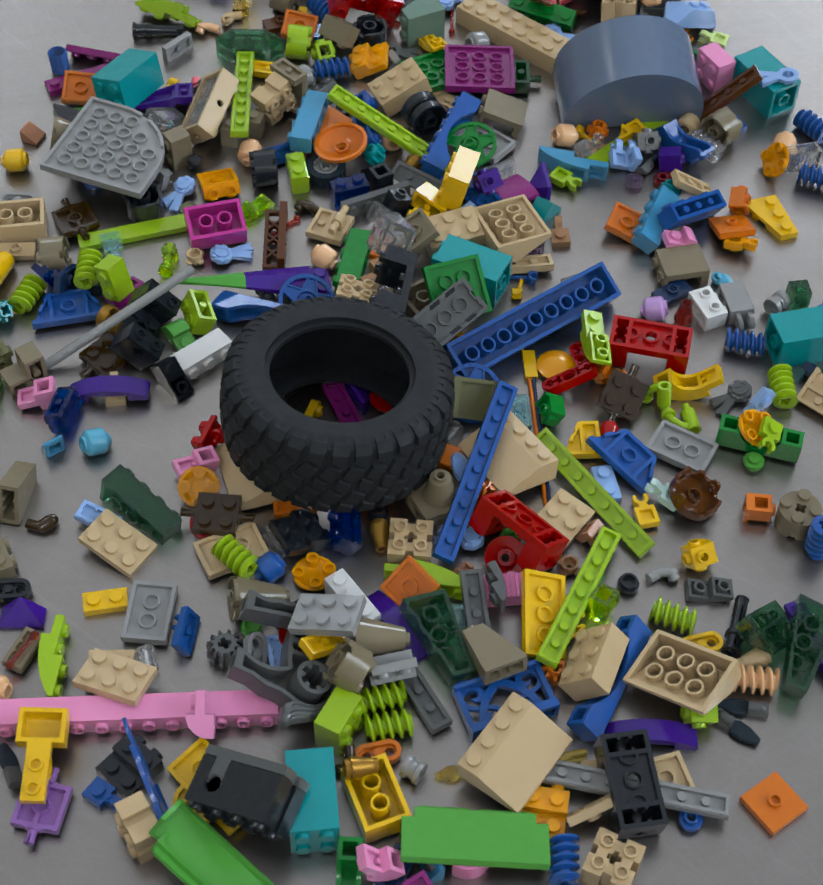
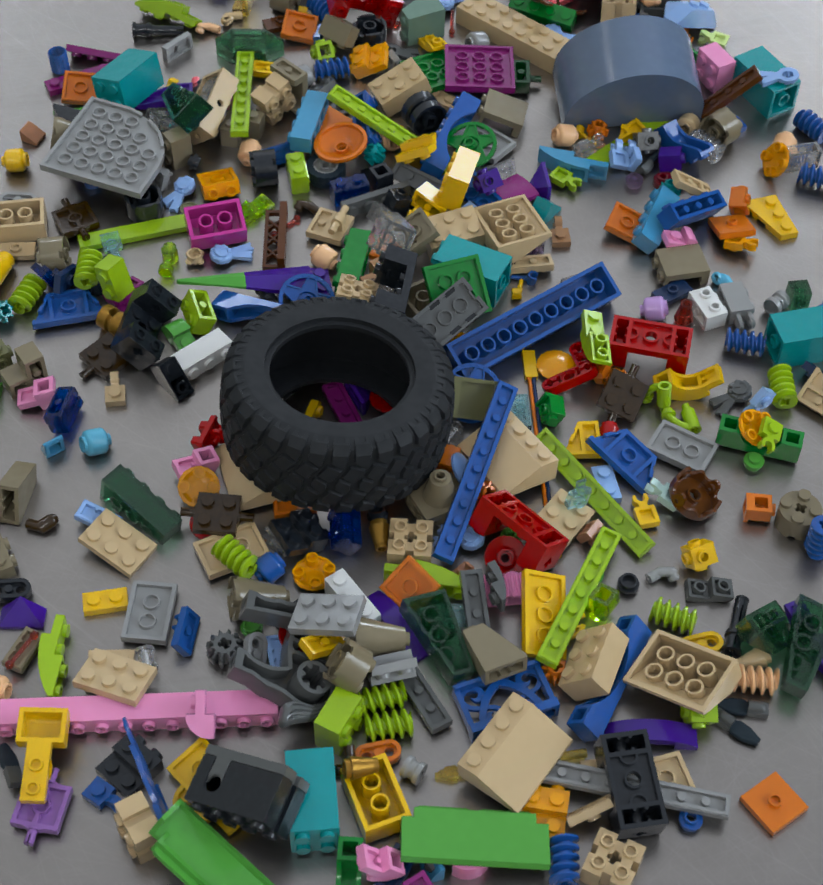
light grey piece [44,264,196,370] -> none
dark purple slope [68,375,151,403] -> none
lime brick [285,24,312,61] -> none
medium nougat plate [557,555,580,577] -> none
none -> clear green wedge [161,82,213,134]
none -> yellow plate [395,132,436,164]
none -> clear light blue plate [564,478,592,510]

